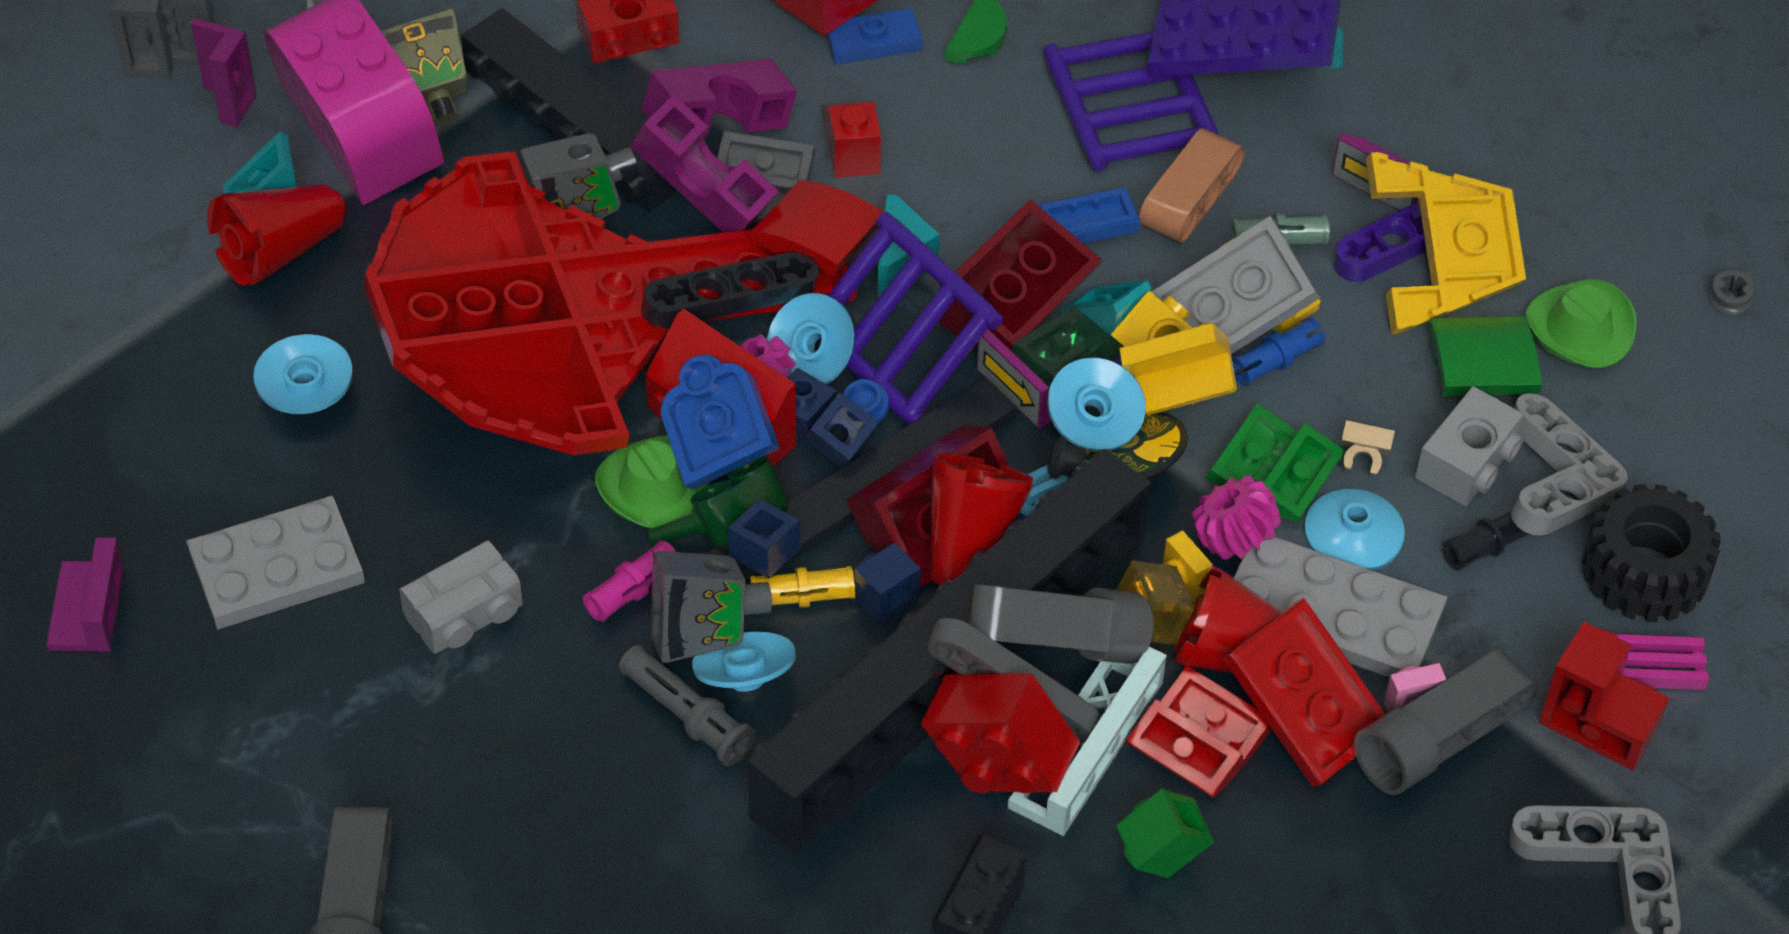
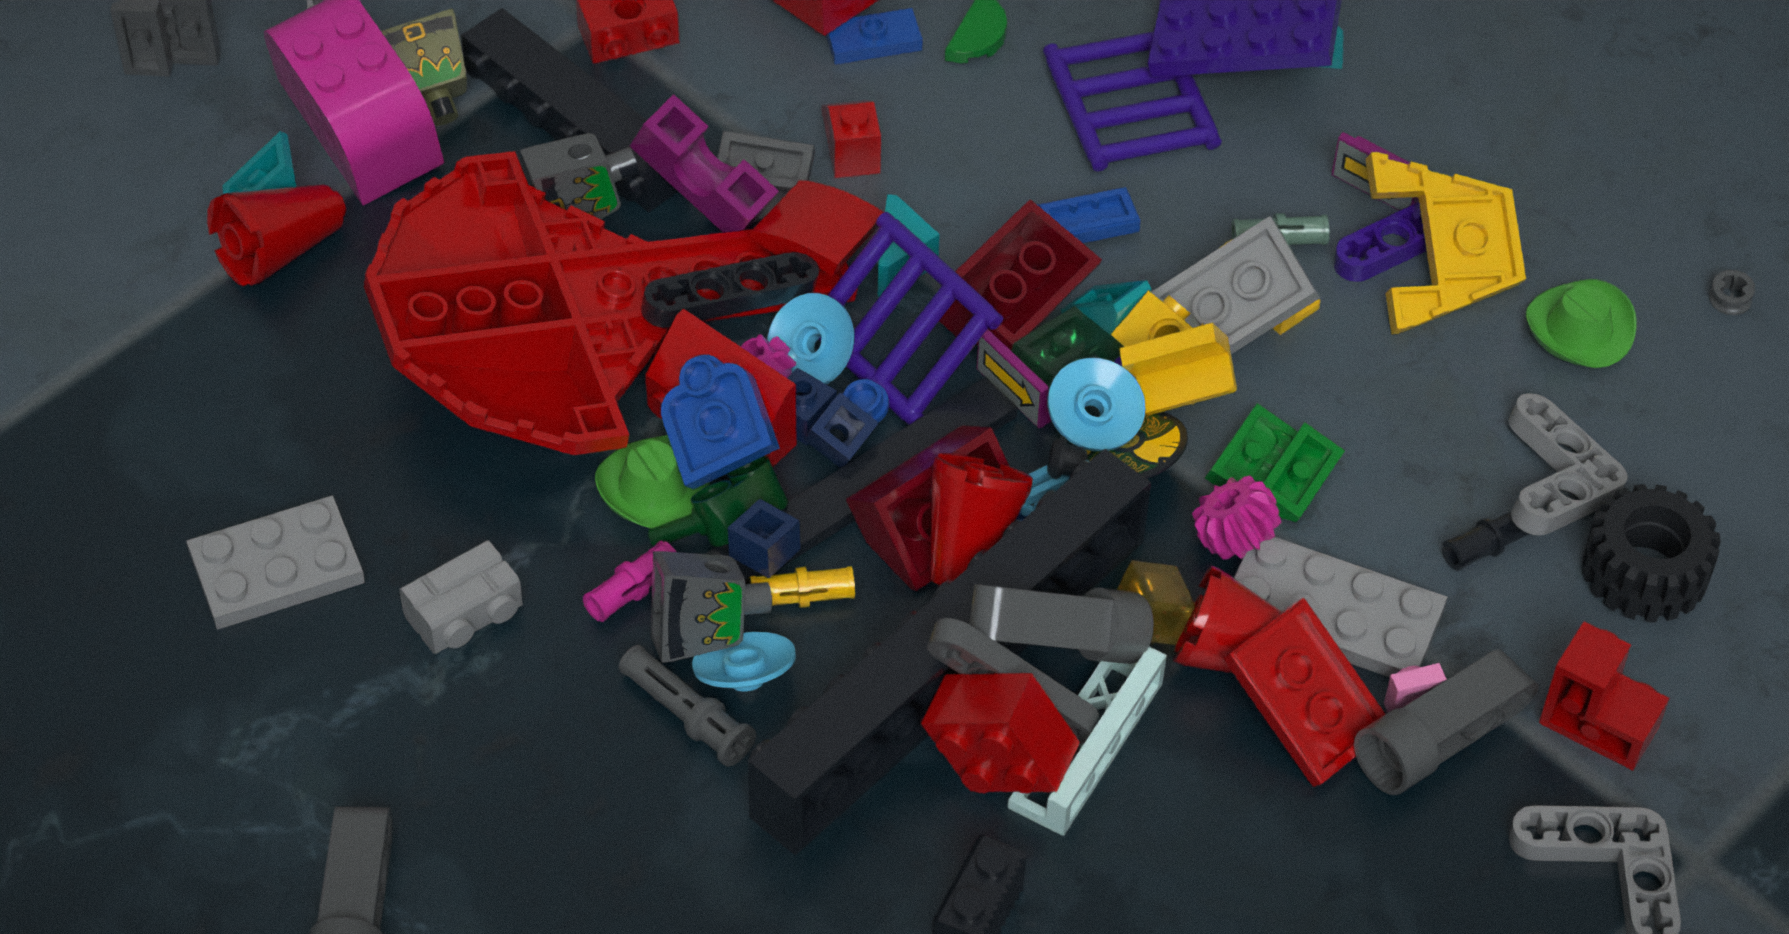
magenta panel [47,538,124,652] -> none
magenta panel [191,18,257,127] -> none
medium azure dish [254,334,353,414] -> none
magenta arch [642,59,797,137] -> none
dark blue plate [855,542,920,624] -> none
green brick [1116,789,1214,878] -> none
slope [1125,666,1272,798] -> none
nougat beam [1139,128,1245,243] -> none
yellow plate [1162,530,1213,602] -> none
blue pin [1232,317,1326,386] -> none
medium azure dish [1304,489,1405,571] -> none
tan tile [1341,420,1395,476] -> none
light grey brick [1415,386,1524,507] -> none
green slope [1428,316,1543,397] -> none
dark pink tile [1615,634,1709,690] -> none

